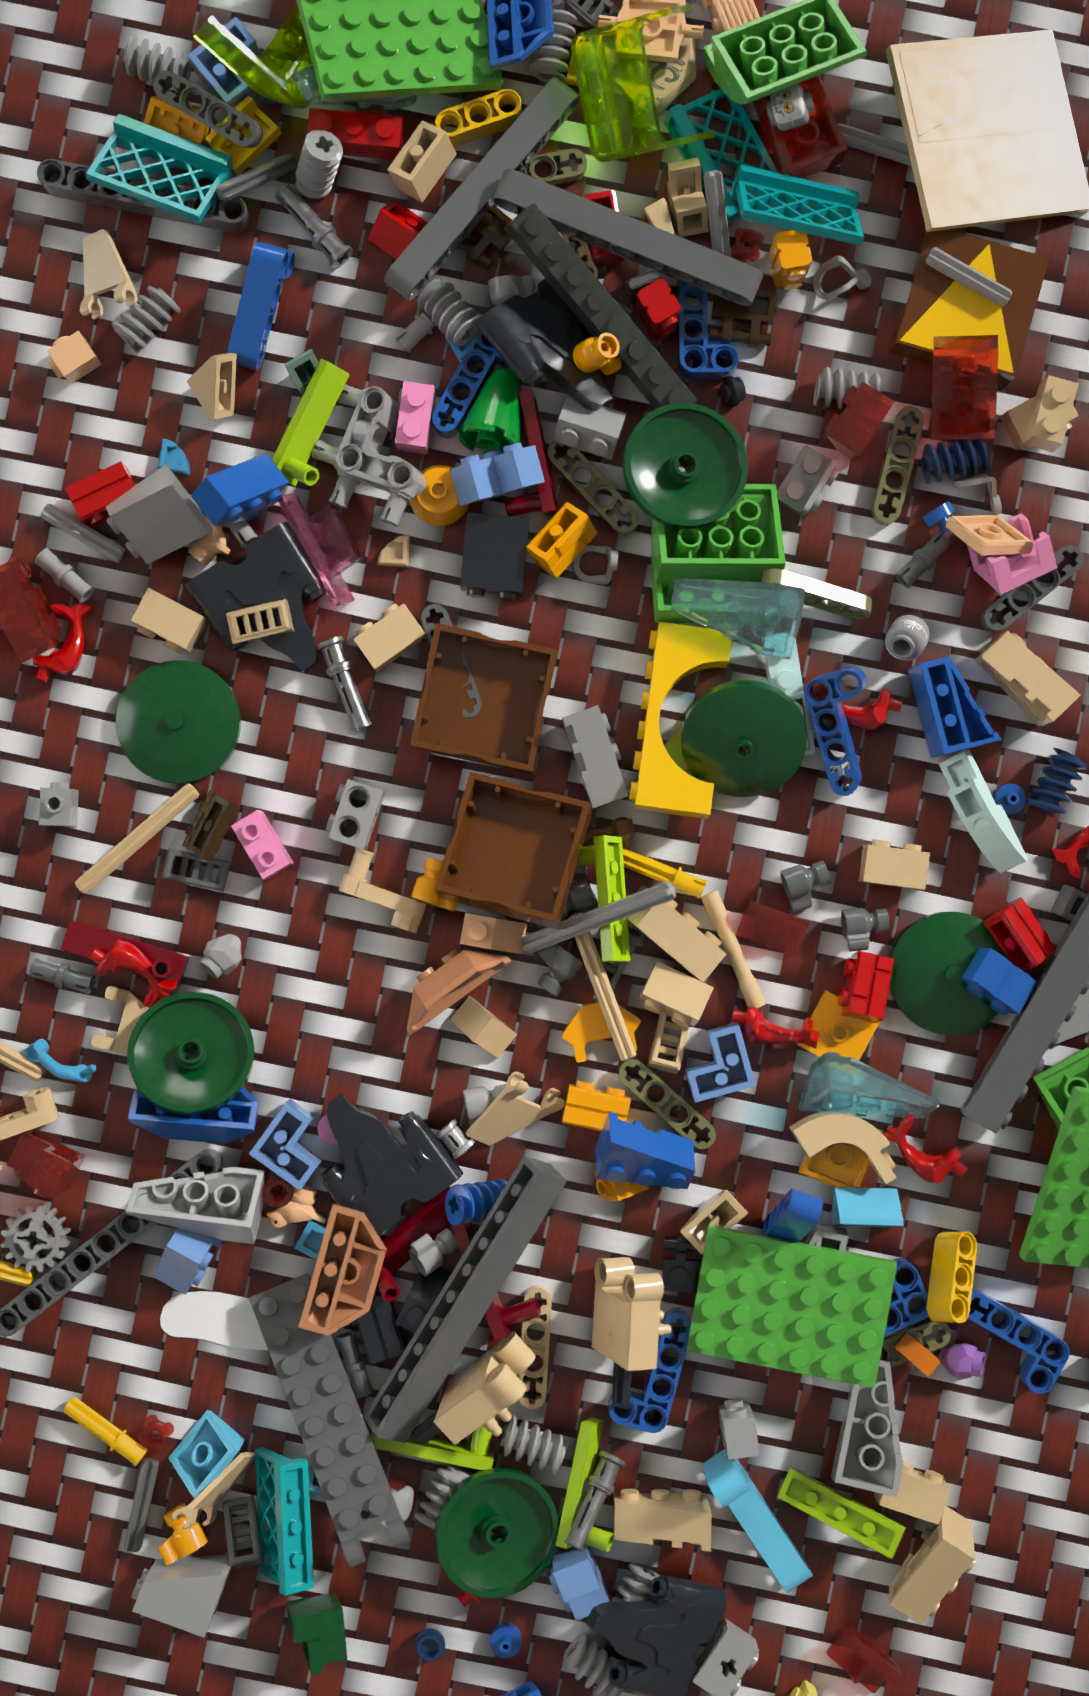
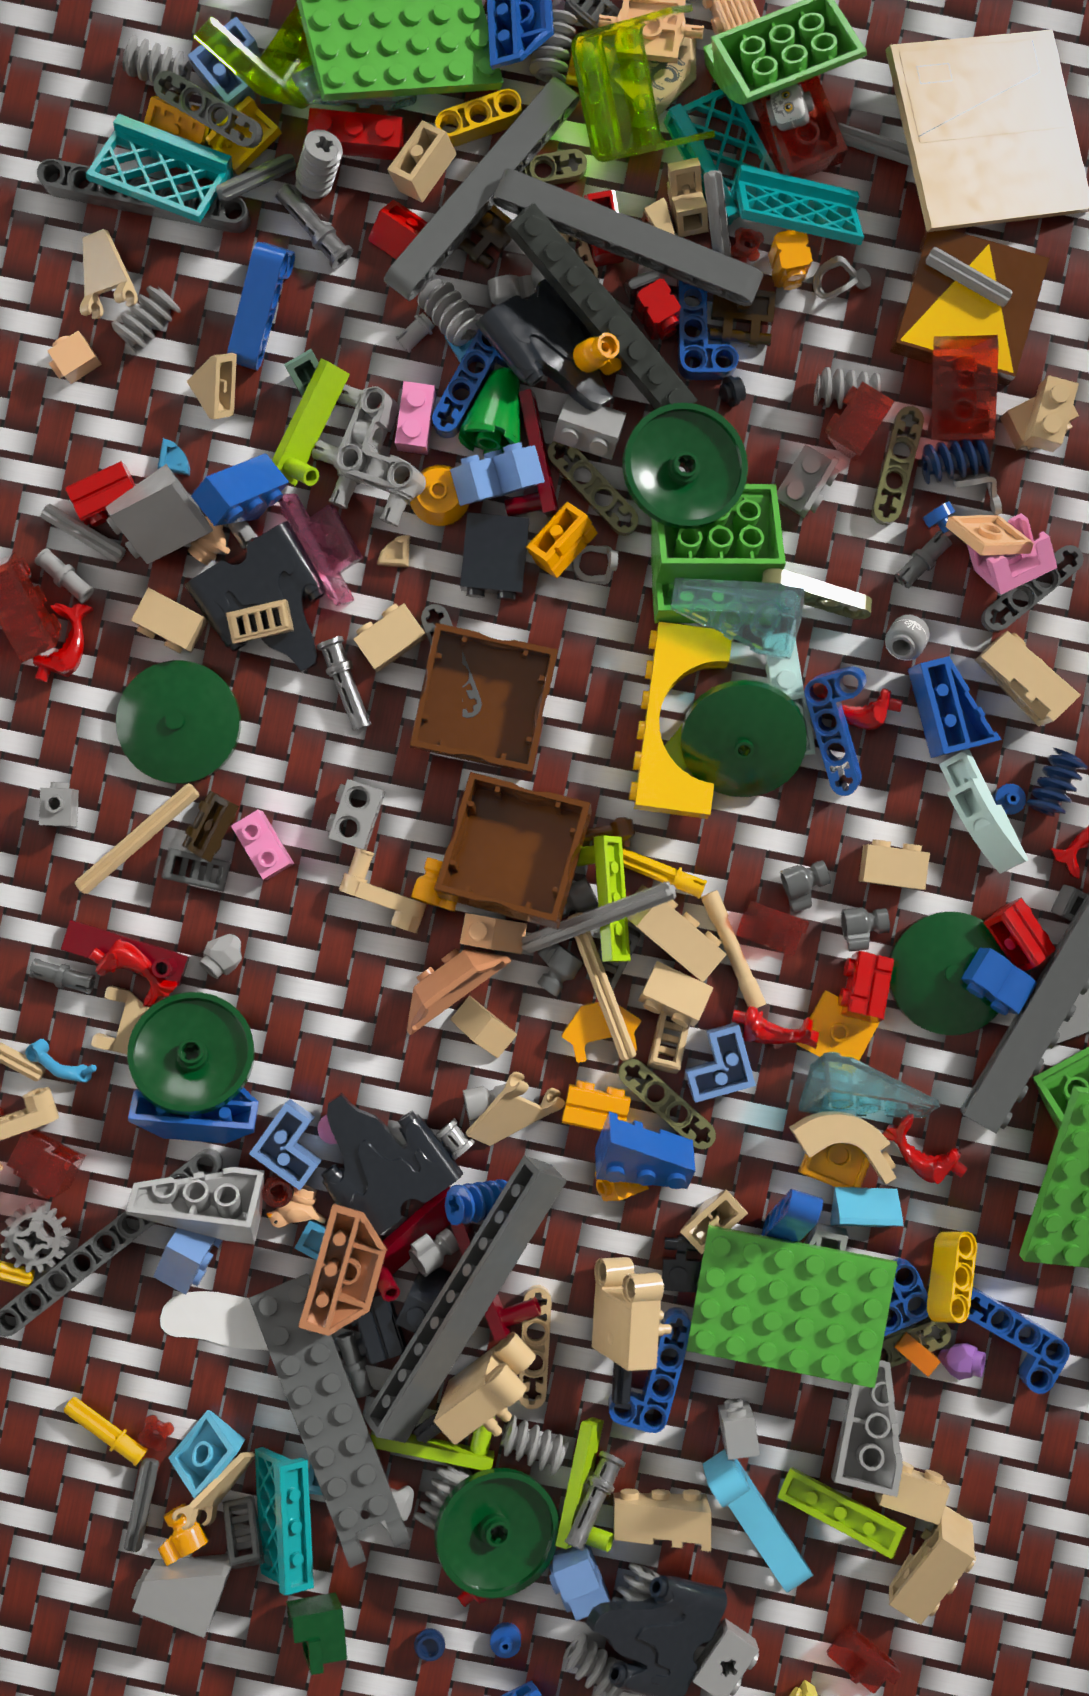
light grey wedge [562,705,631,809] -> none

